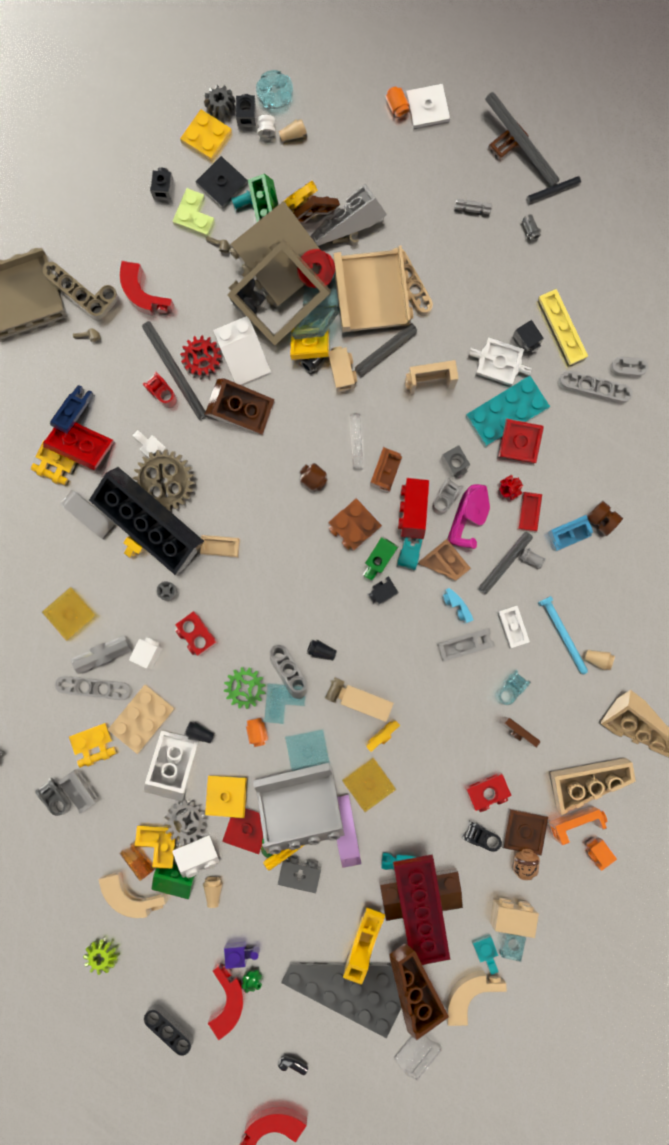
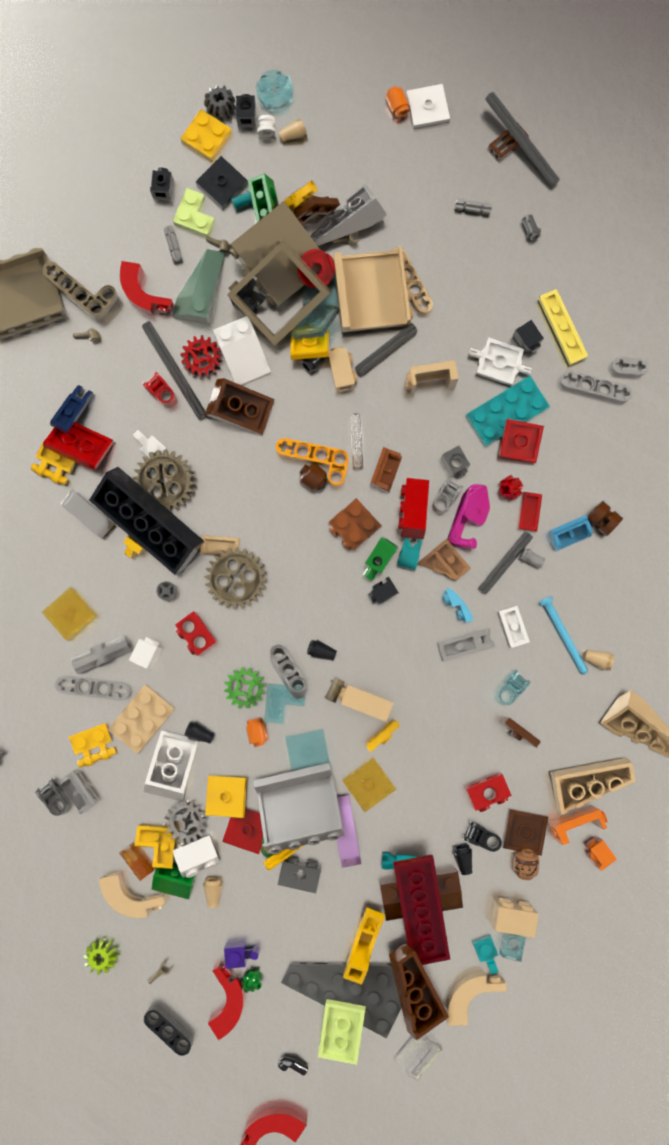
black bar [527,176,581,203] -> none
none -> dark tan hand [147,961,171,984]
none -> light grey axle [163,225,182,263]
none -> sand green wedge [172,249,225,325]
none -> dark tan gear [204,547,267,609]
none -> light orange beam [276,438,349,488]
none -> yellowish green plate [318,999,366,1065]
none -> black cone [453,844,473,875]

